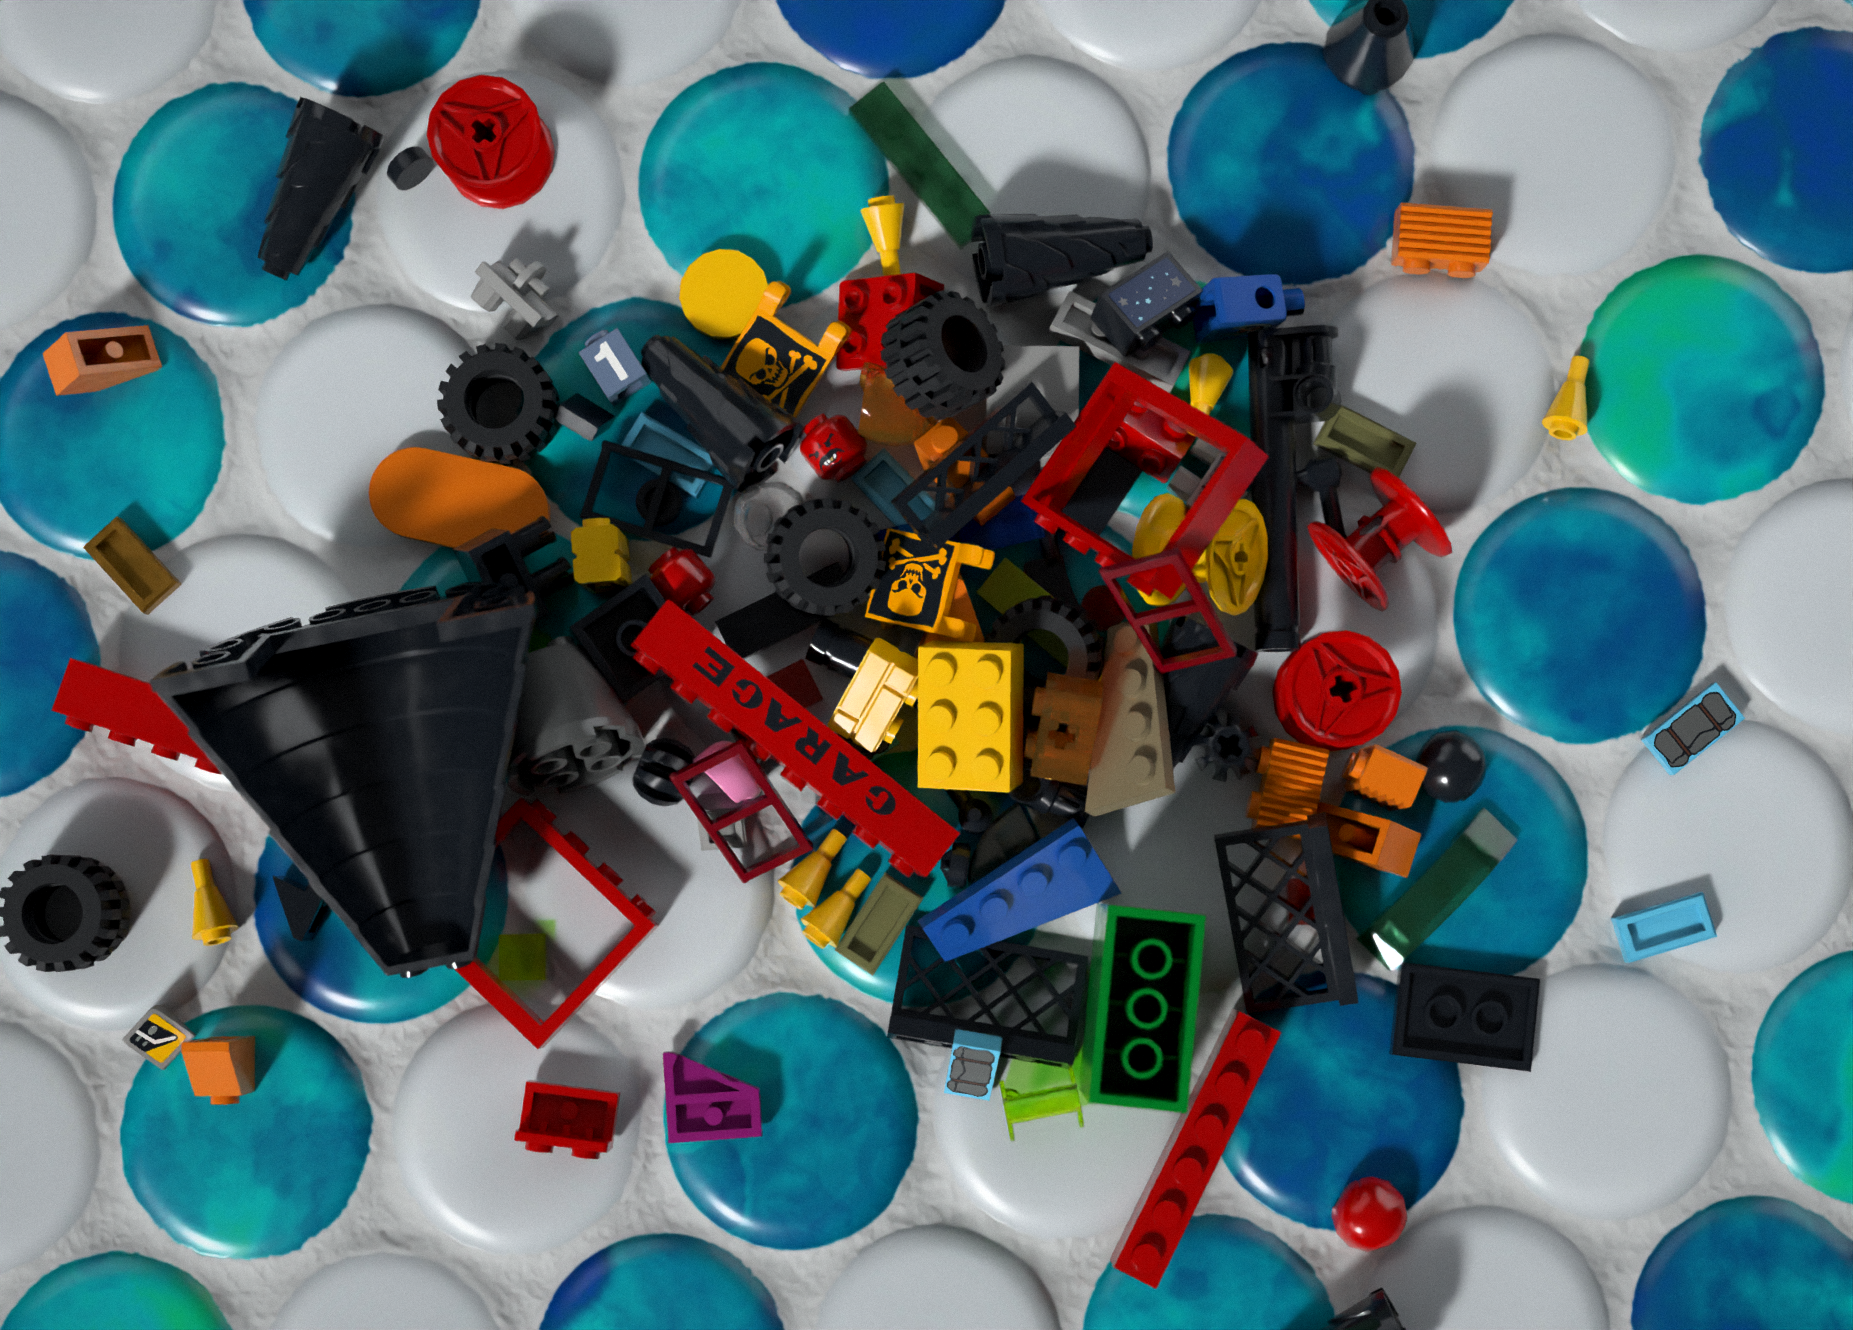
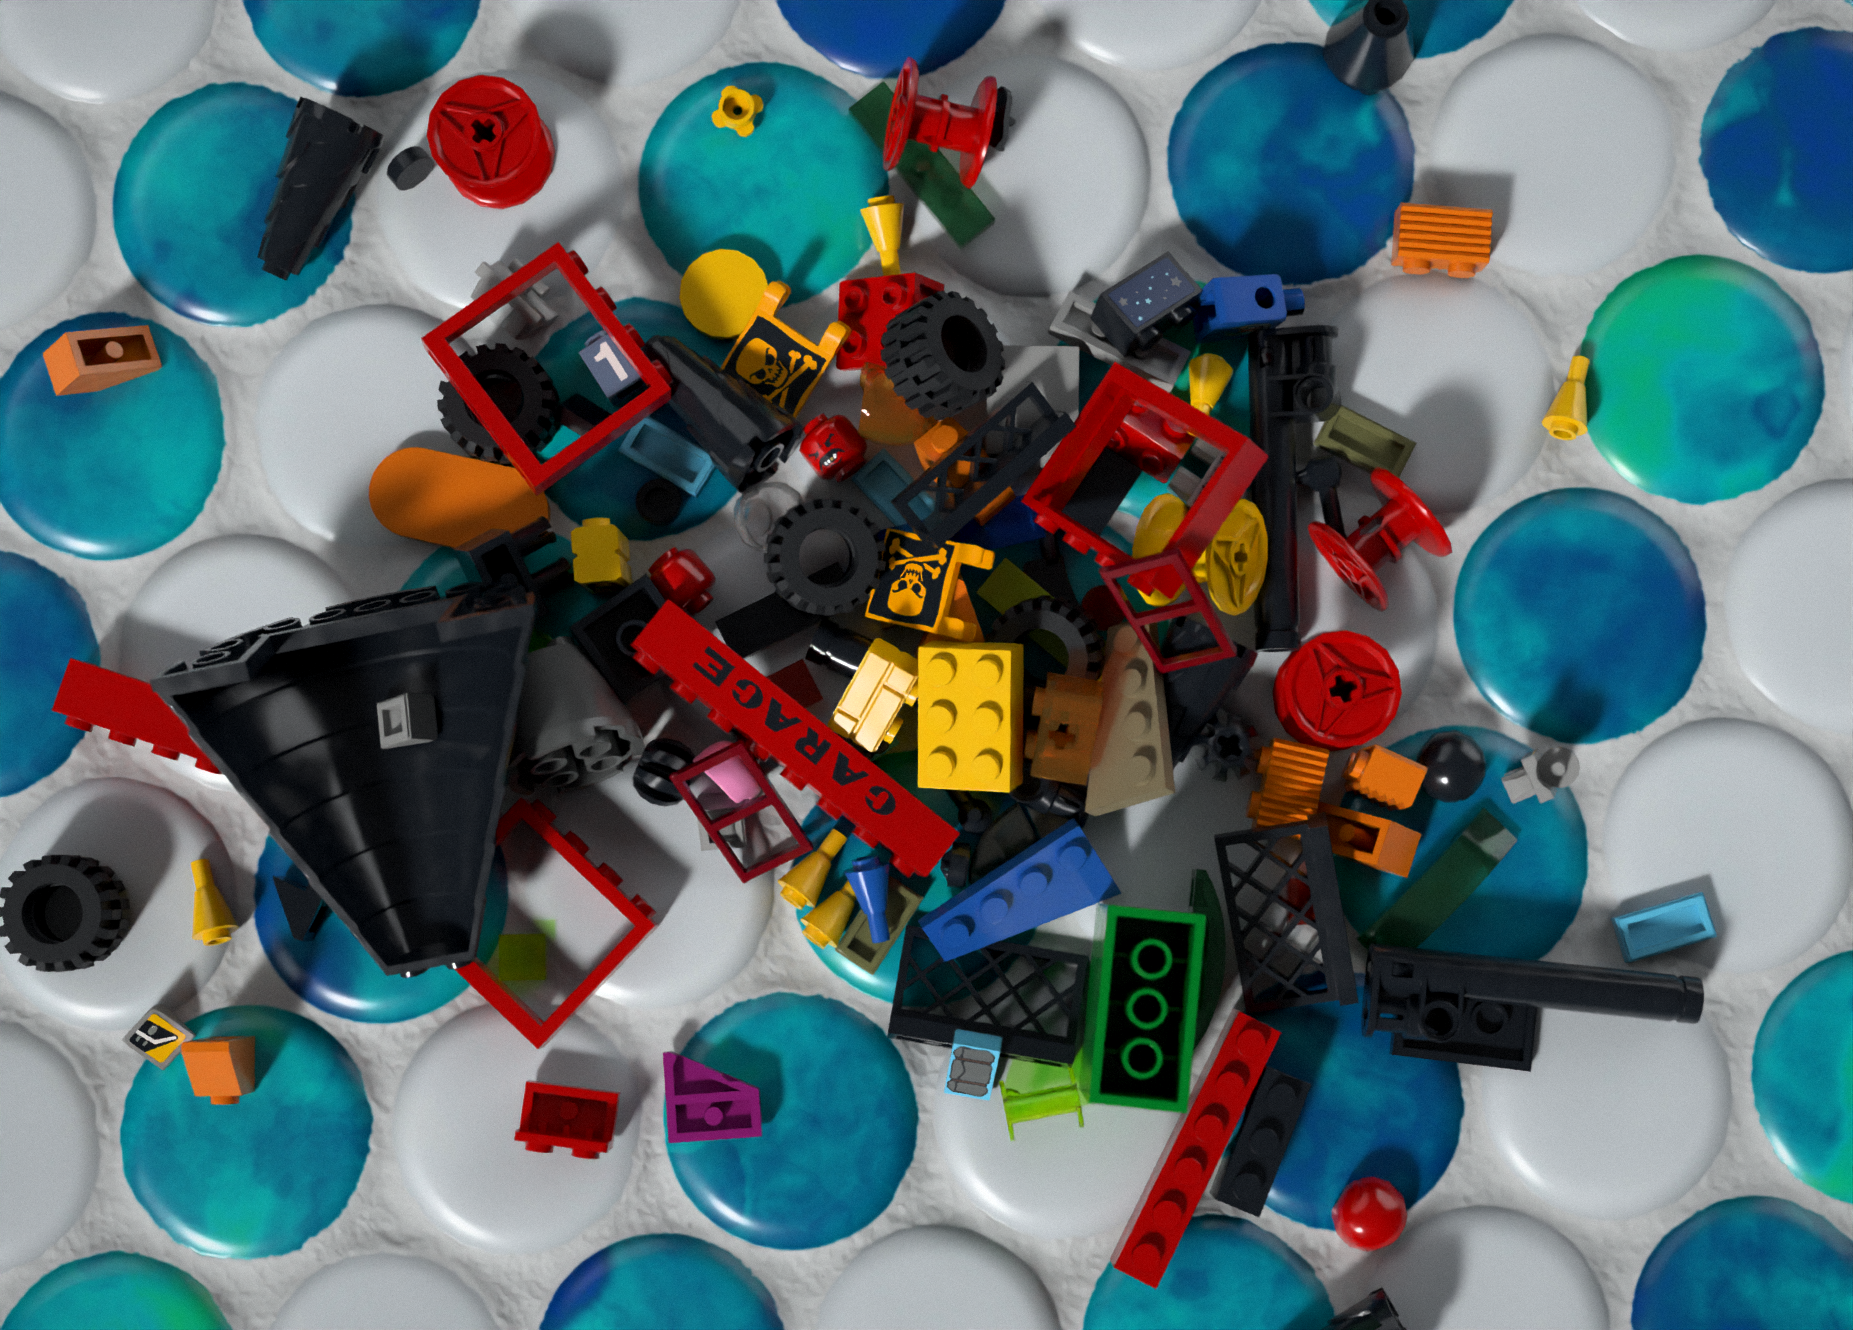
pearl gold tile [83,517,182,615] -> none
black window [580,440,735,558] -> none
black cone [971,214,1153,307] -> none
tile [1641,682,1745,775] -> none
none -> light grey slope [377,692,438,749]
none -> red window [421,242,673,496]
none -> yellow plate [712,86,763,137]
none -> blue cone [844,855,890,943]
none -> red piece [883,56,997,189]
none -> black piece [989,86,1015,152]
none -> clear green slope [1188,869,1226,1051]
none -> black arch [1209,1065,1311,1217]
none -> black piece [1361,943,1704,1043]
none -> light grey hips [1501,747,1580,804]

